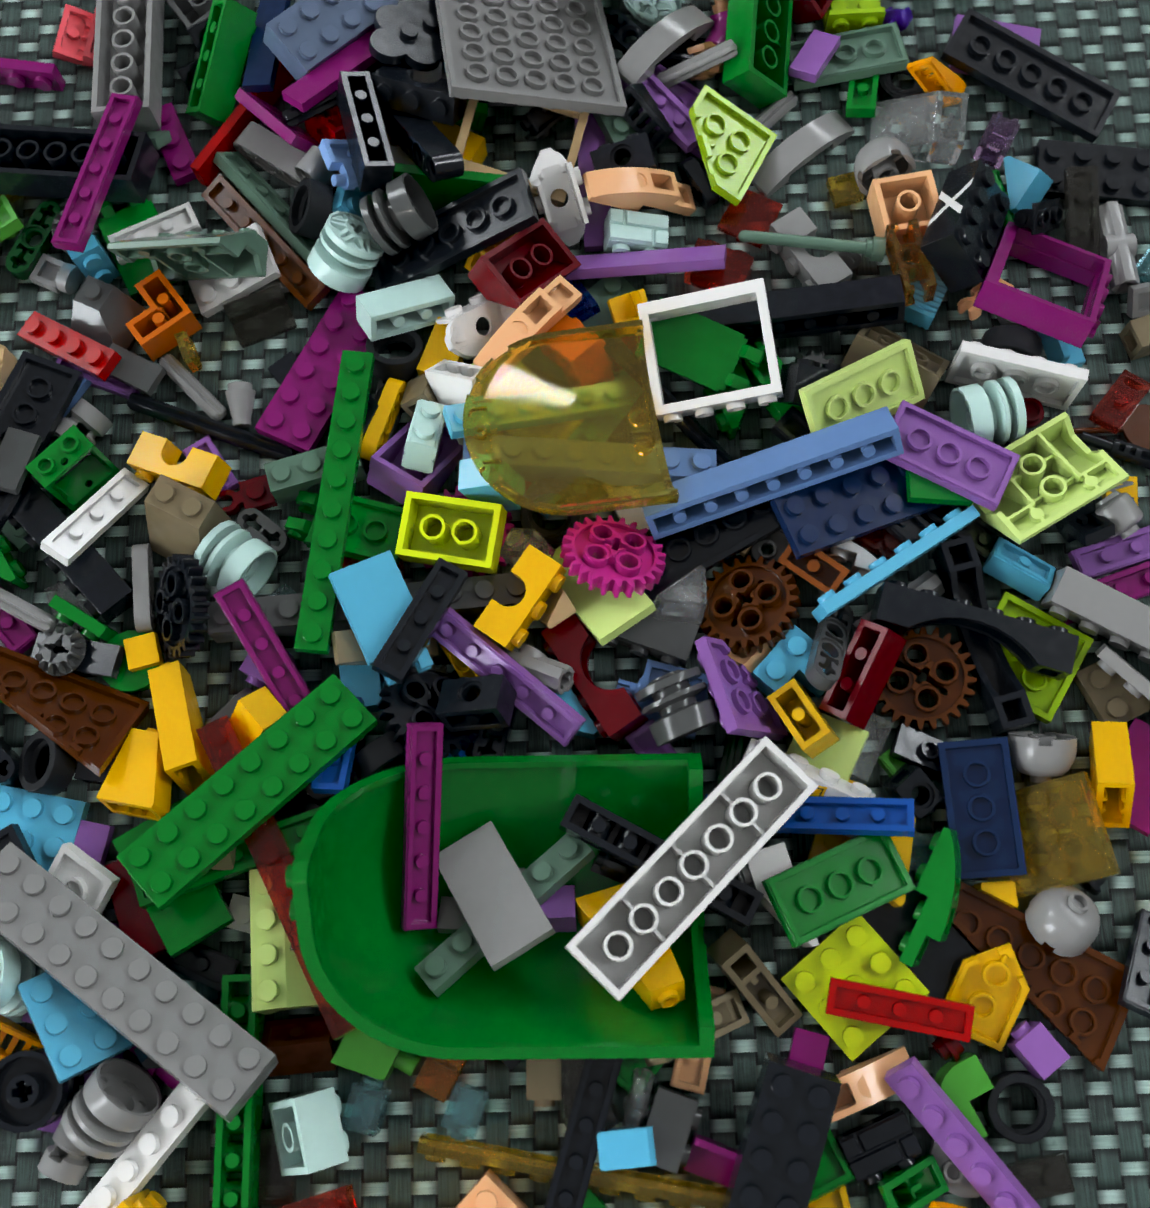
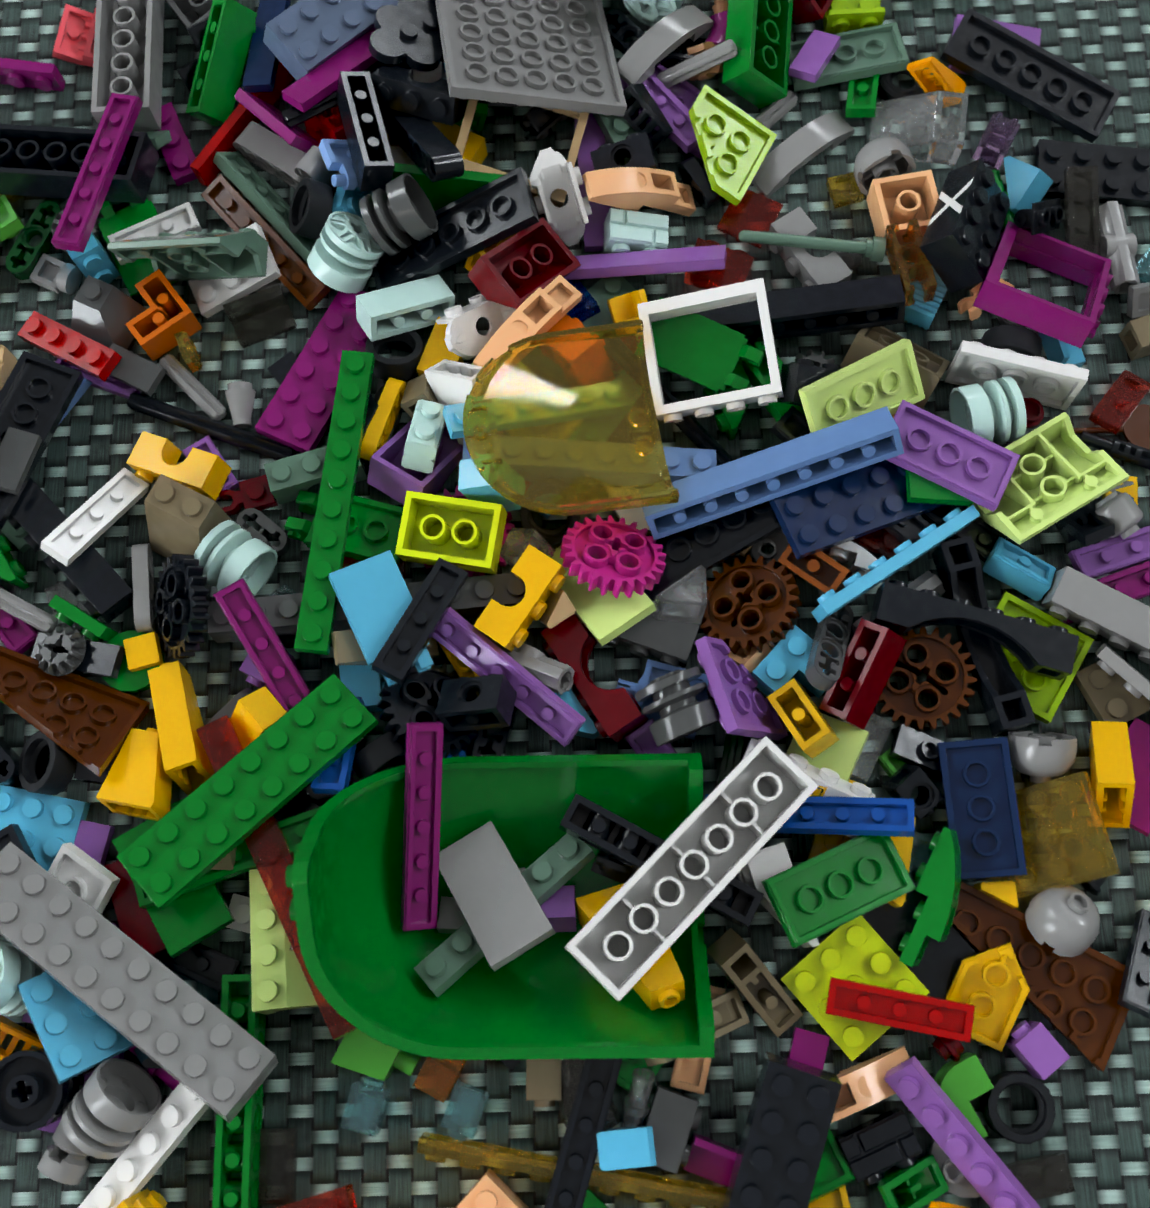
green window [25,425,120,512] -> none
light grey wheel [55,398,113,445] -> none
copper panel [261,1015,336,1077] -> none
light aqua brick [268,1087,349,1176] -> none
dark purple piece [882,7,913,31] -> none

